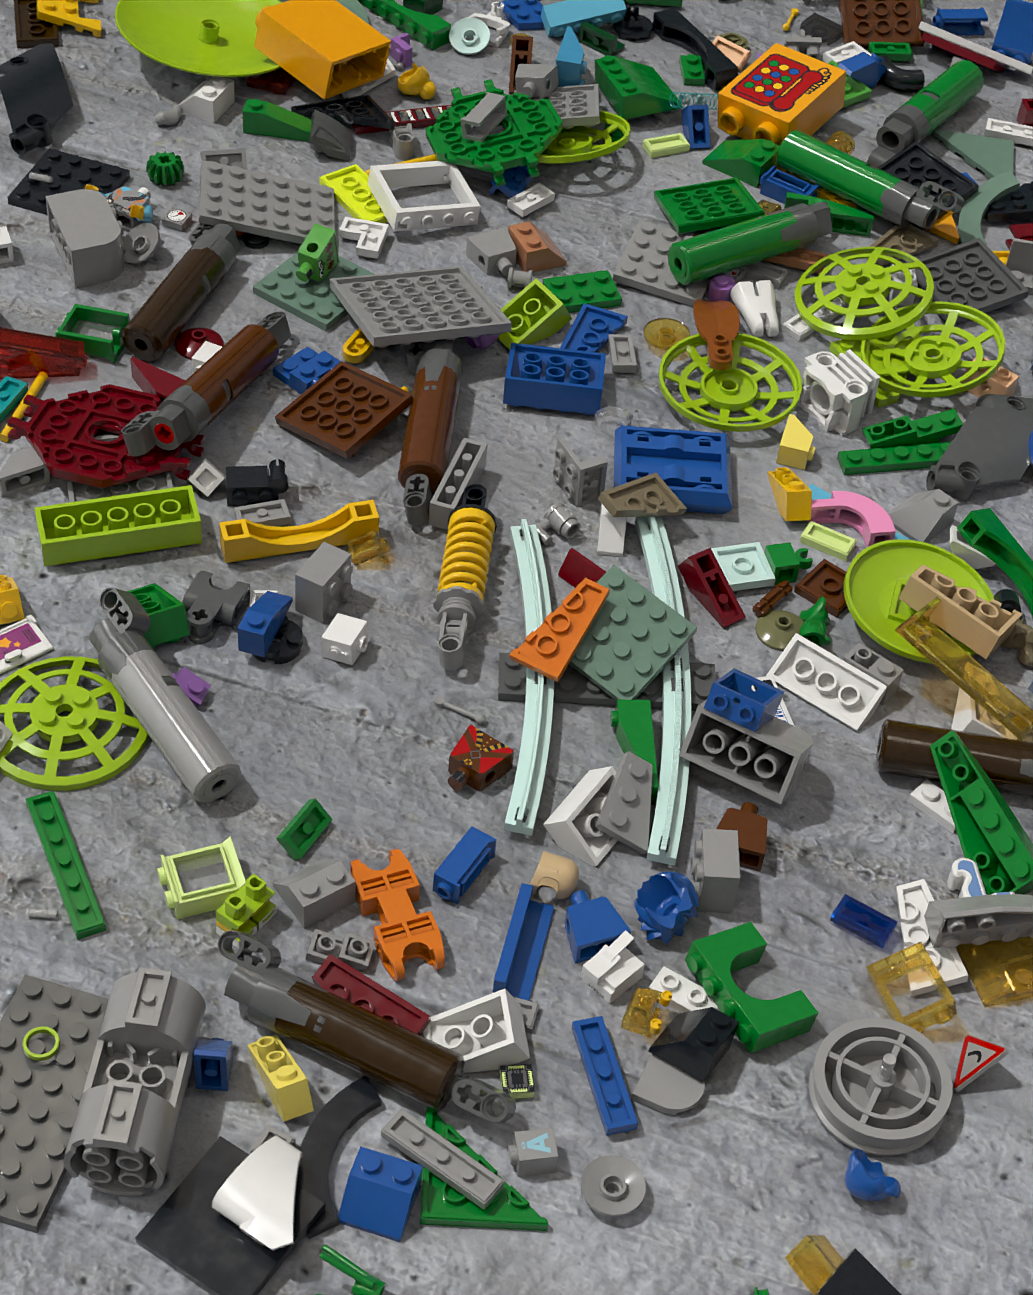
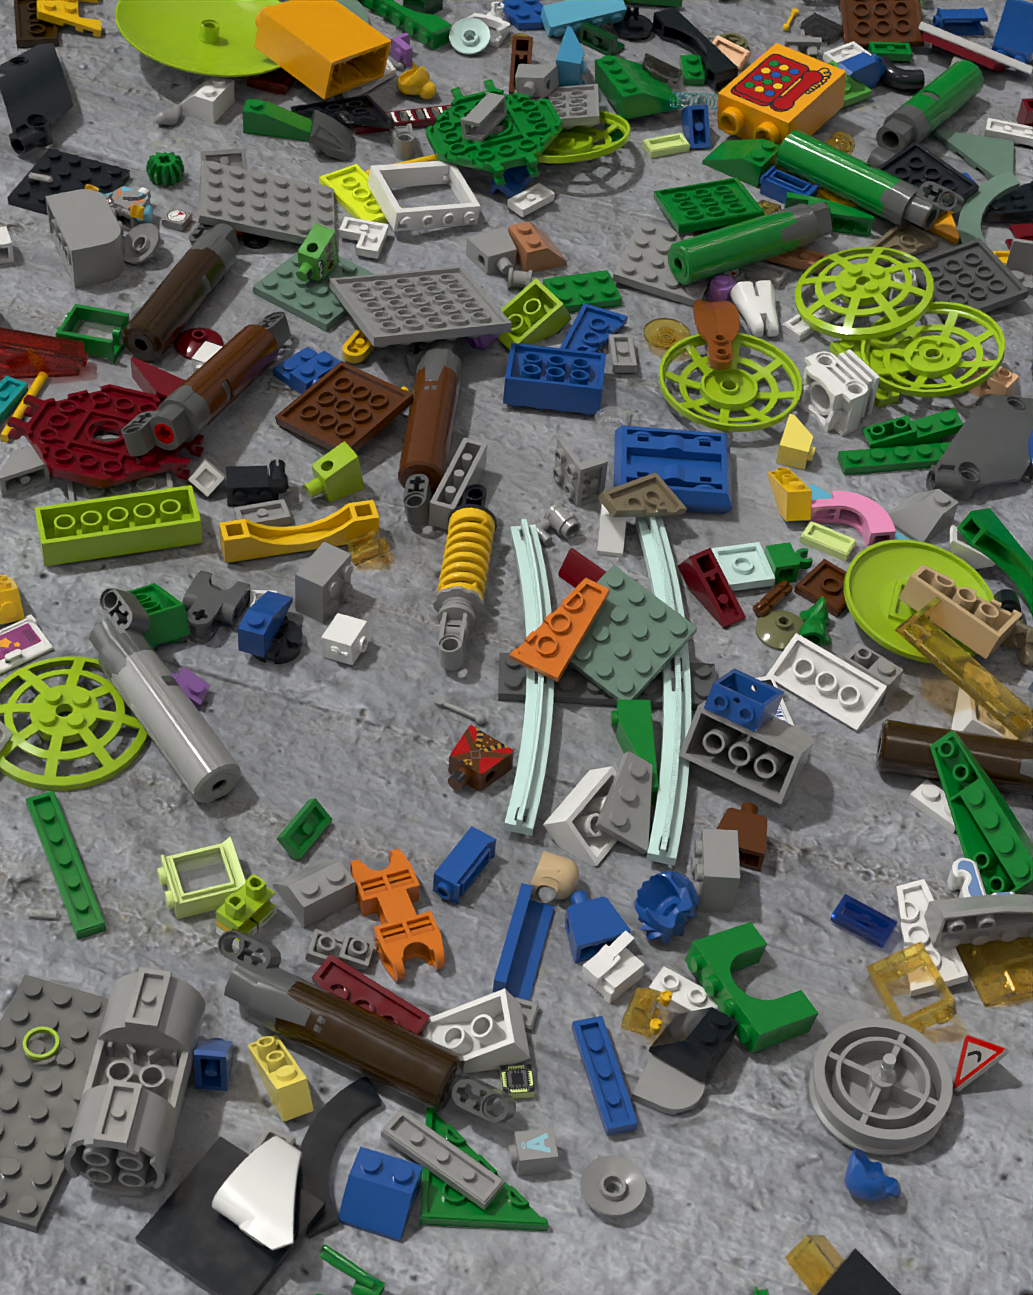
none -> lime torso [303,441,364,502]
none -> clear smoke tile [641,53,683,84]

